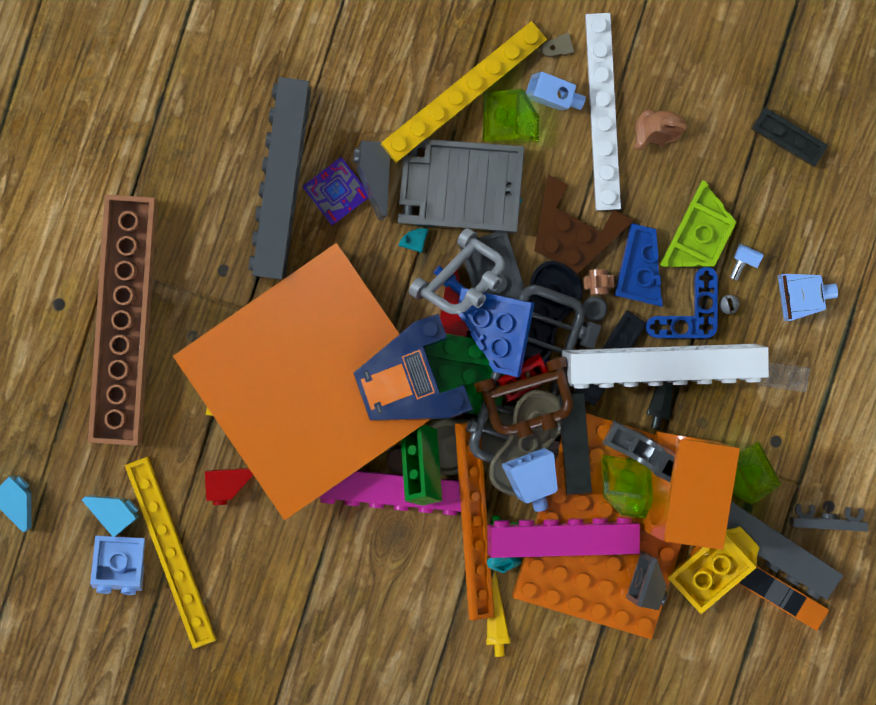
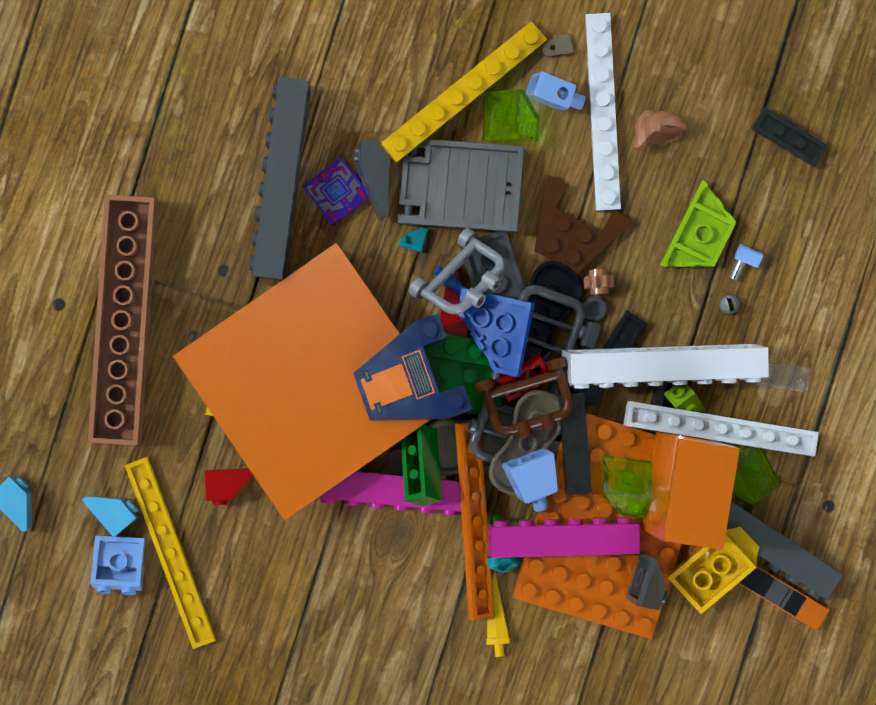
dark grey arch [603,420,675,482] -> none
blue wing [614,223,663,307] -> none
blue beam [645,267,718,338] -> none
light blue torso [778,274,838,321] -> none
dark grey plate [790,504,868,532] -> none
none -> white plate [623,401,819,457]
none -> lime bracket [664,384,705,413]

